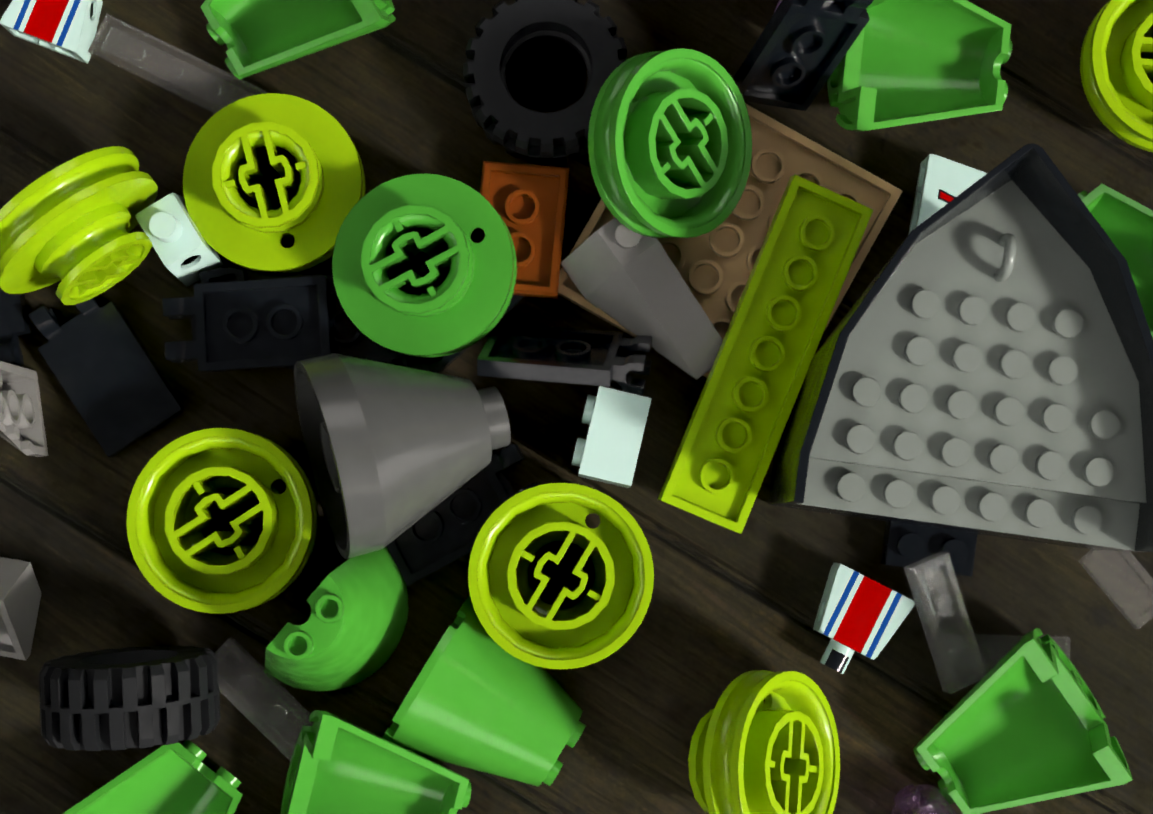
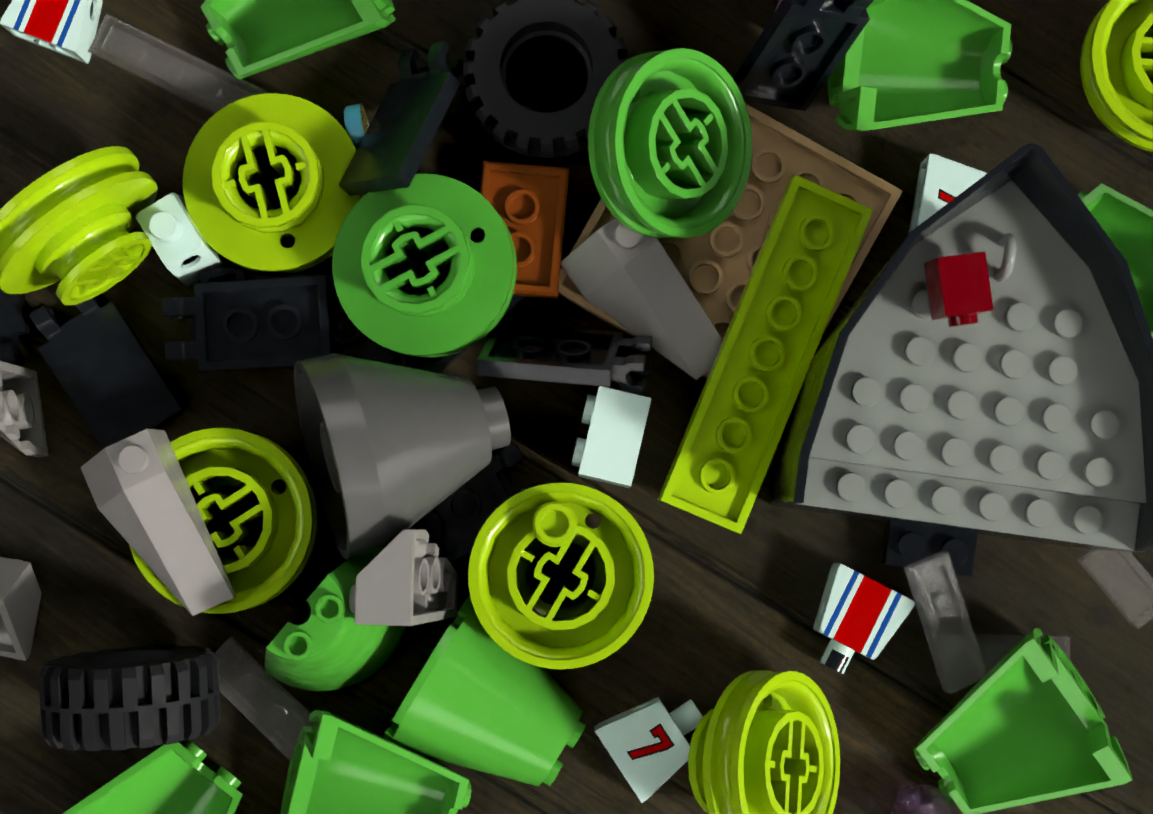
none -> light grey wedge [80,429,236,616]
none -> black tile [339,41,464,196]
none -> medium azure tile [344,103,369,149]
none -> light grey wedge [349,529,458,626]
none -> lime tile [532,501,578,547]
none -> light aqua torso [594,697,703,803]
none -> dark red brick [924,251,994,327]

